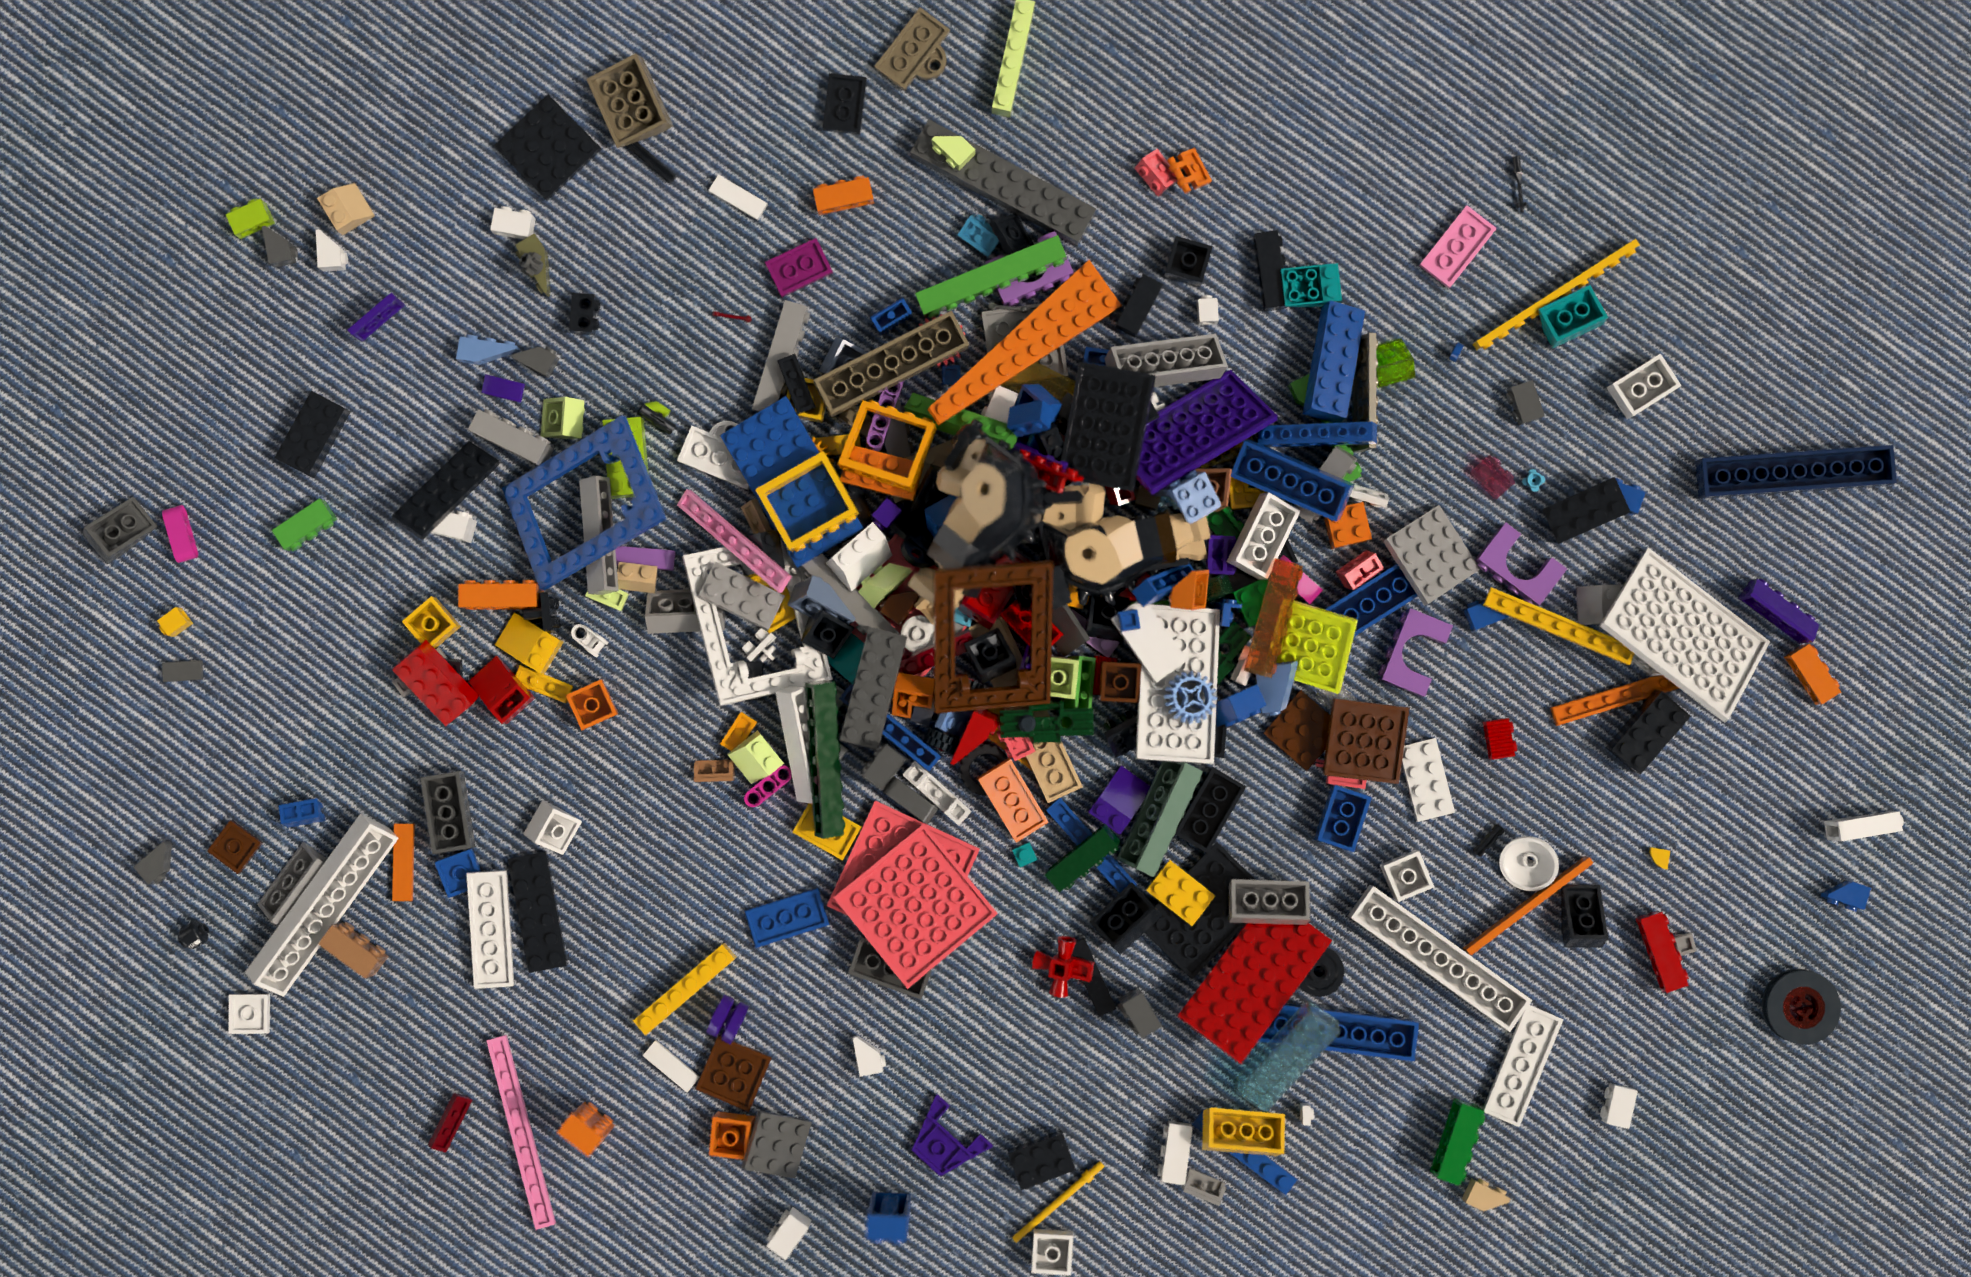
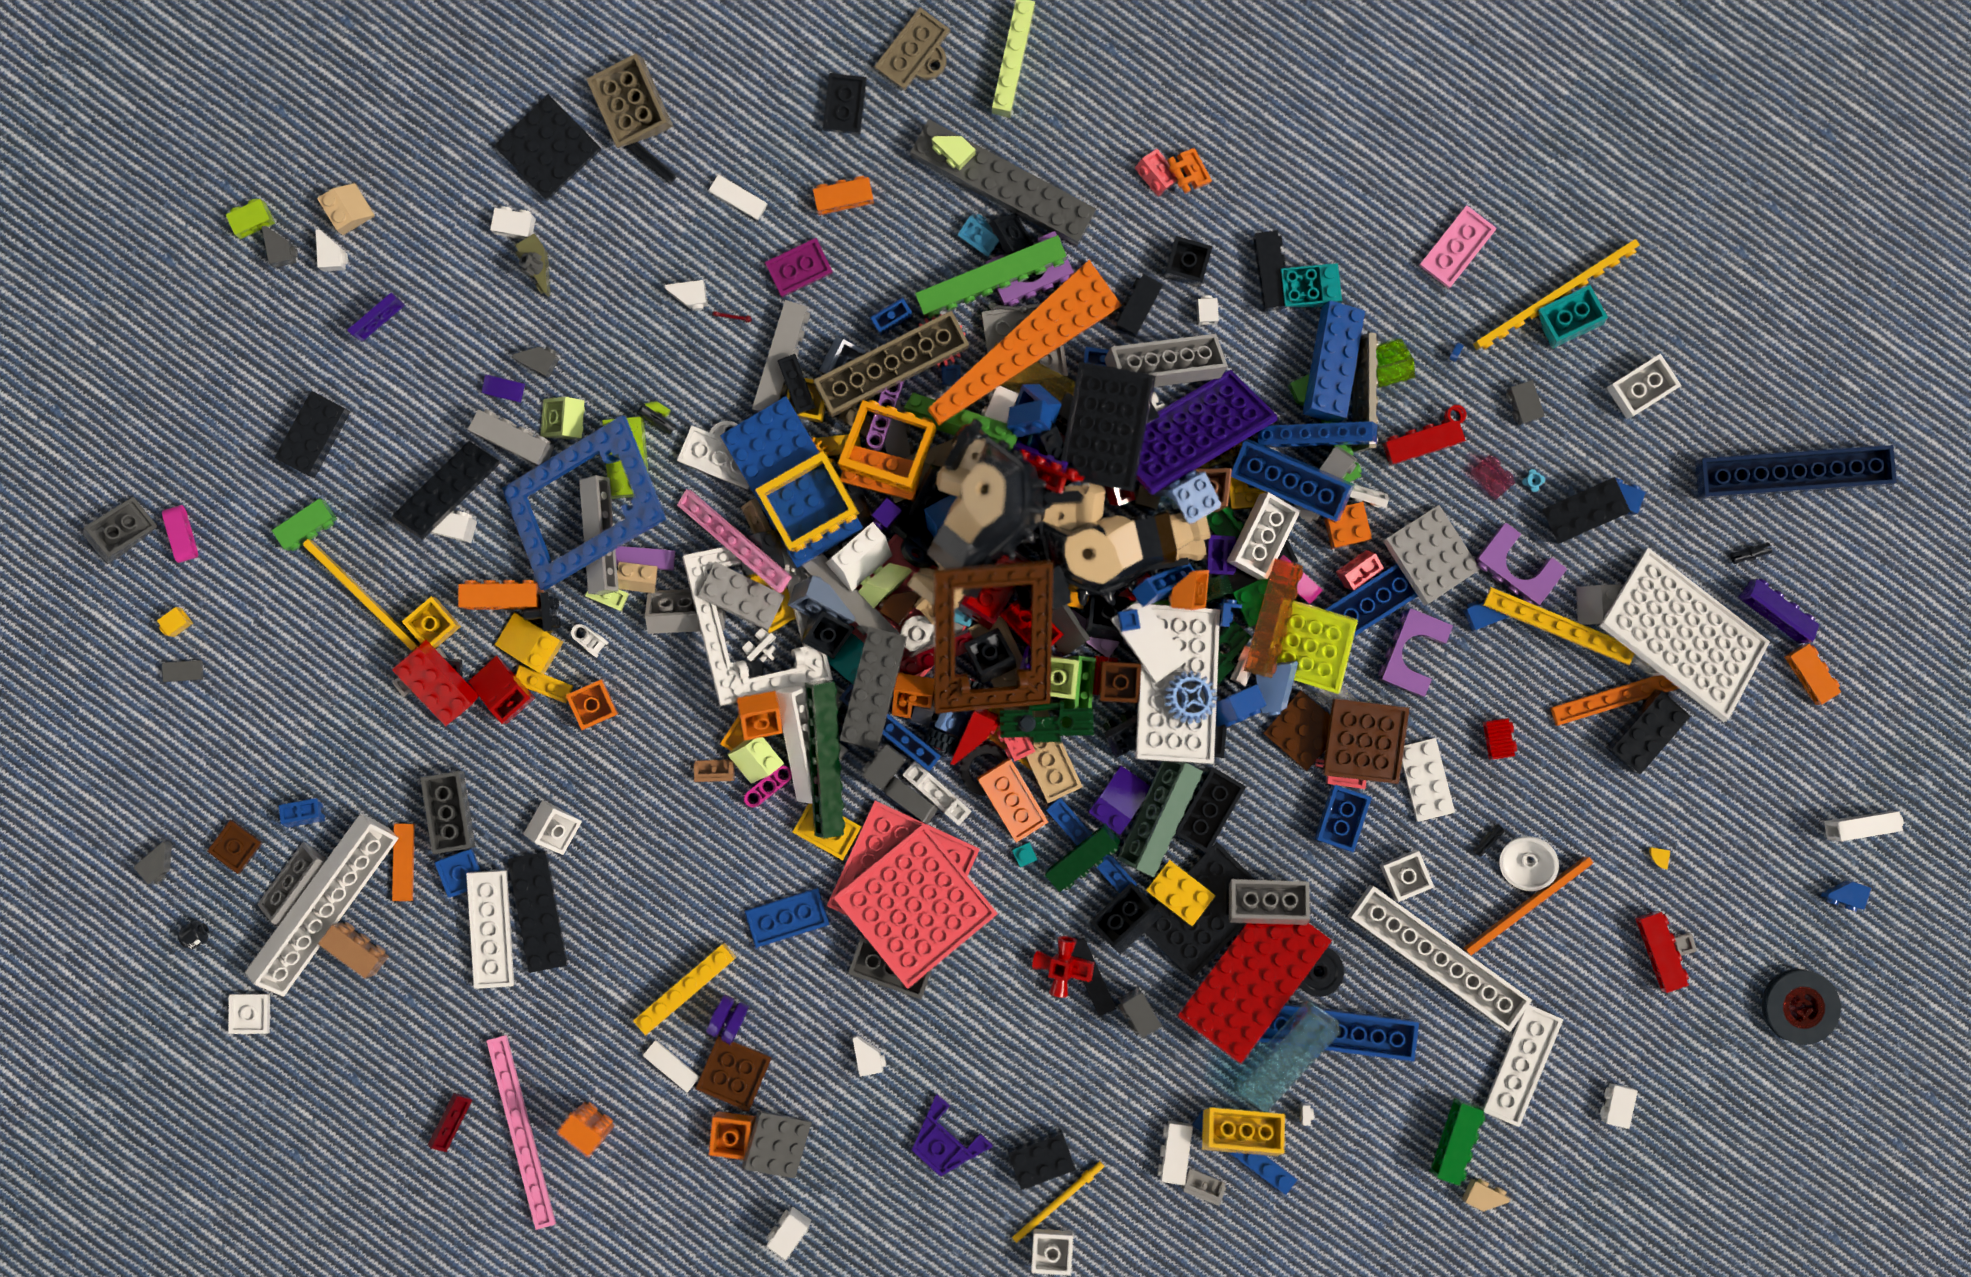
medium blue slope [456,334,520,365] -> none
black brick [569,293,600,335] -> none
blue brick [866,1192,911,1244] -> none
black piece [1512,156,1528,213] -> none
black slope [1561,885,1609,948] -> none
none -> yellow tile [303,539,420,651]
none -> white slope [665,280,708,311]
none -> orange brick [737,691,783,741]
none -> red hinge [1383,405,1467,466]
none -> black pin [1730,542,1772,564]

